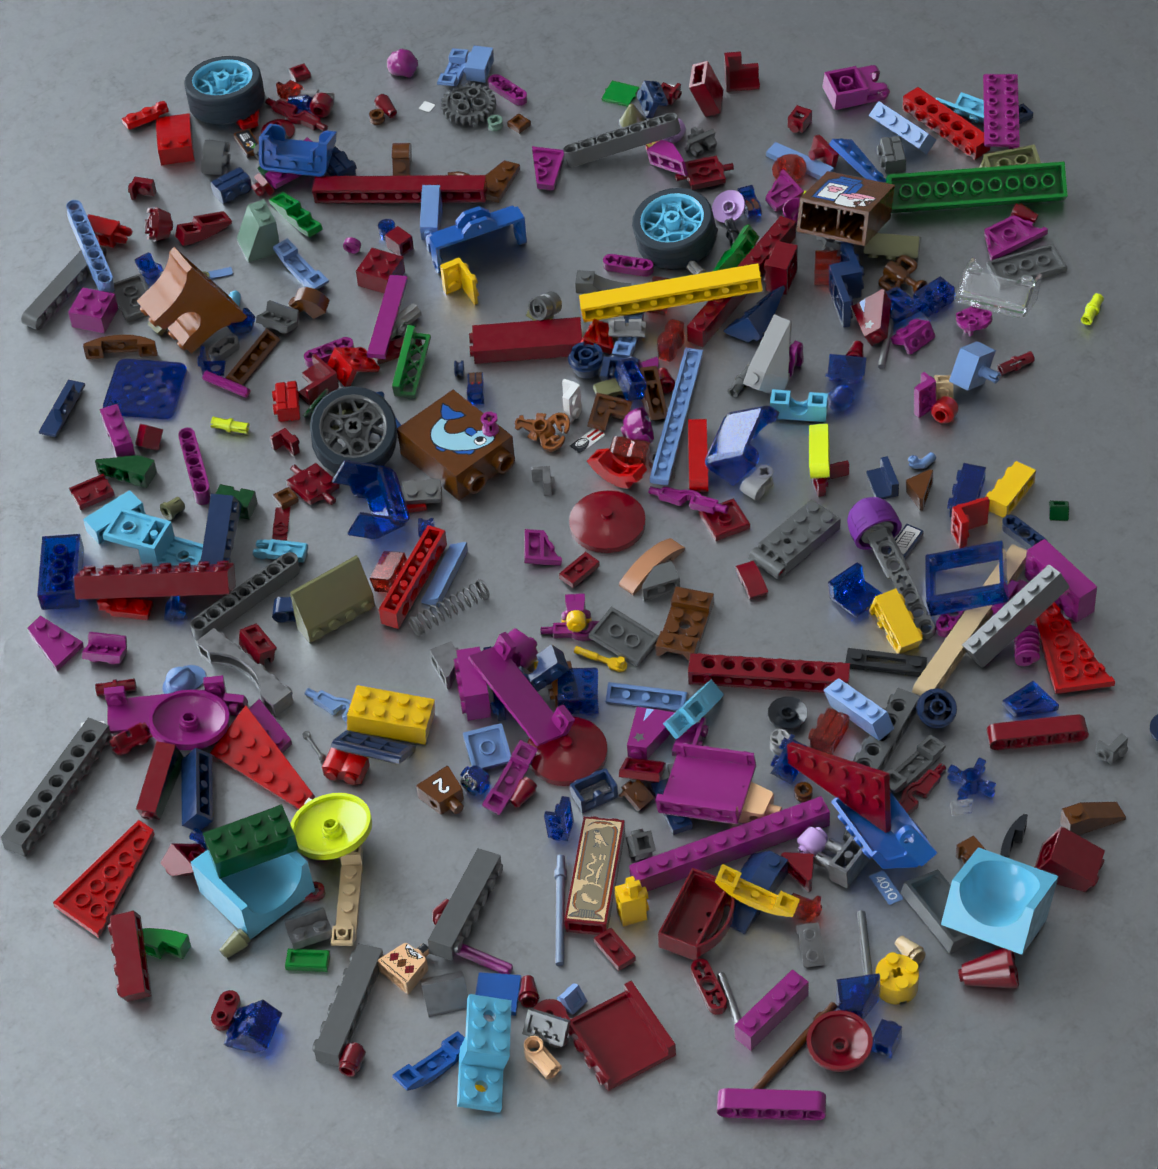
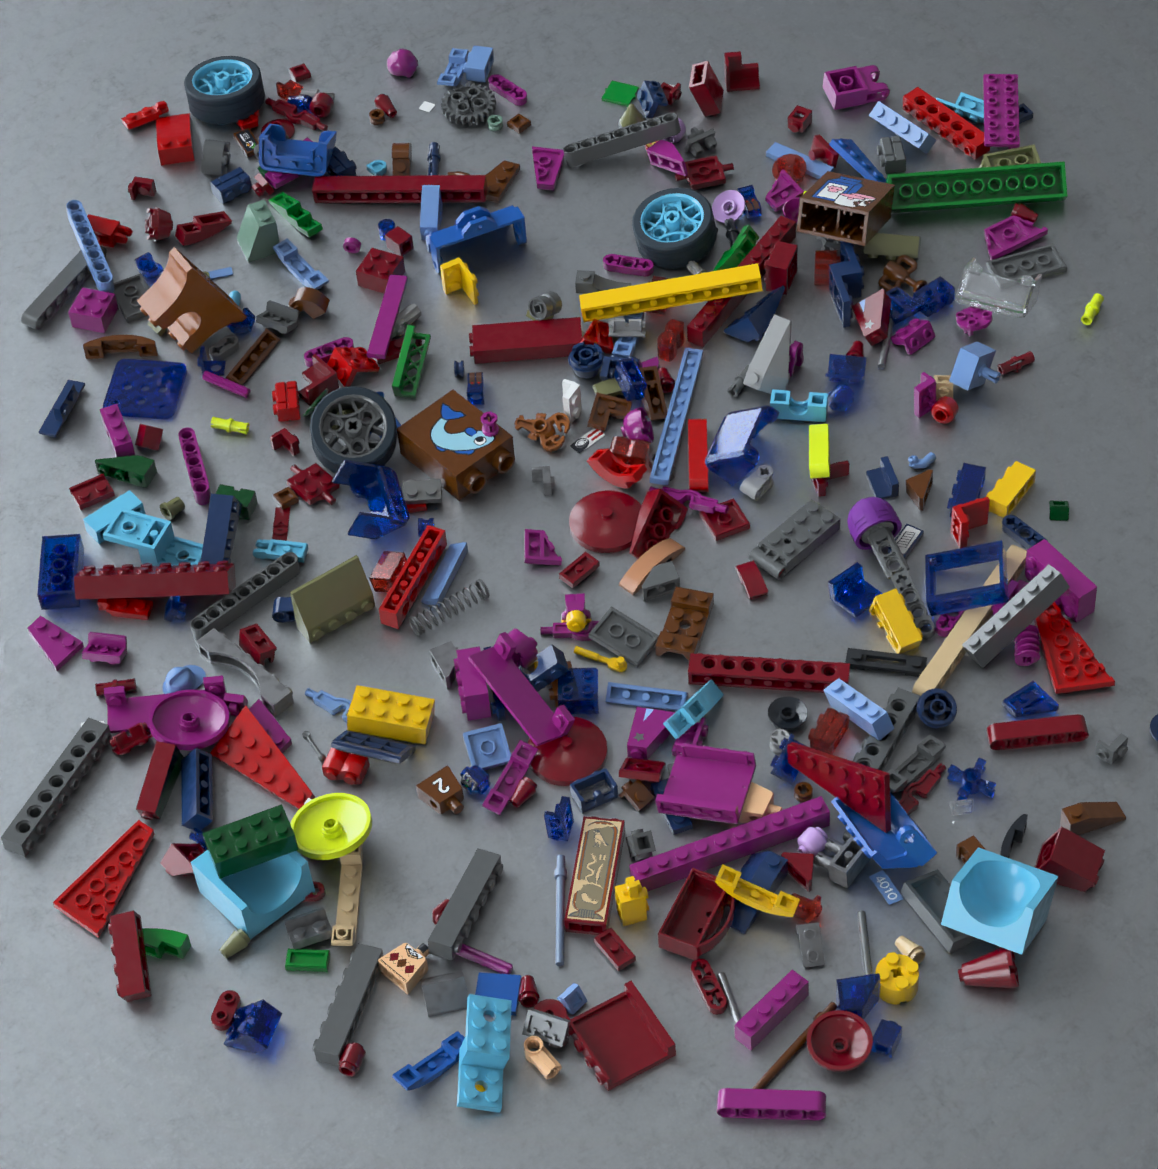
none -> medium azure tile [366,160,387,176]
none -> dark blue pin [427,142,441,175]
none -> dark red wedge [629,488,688,559]

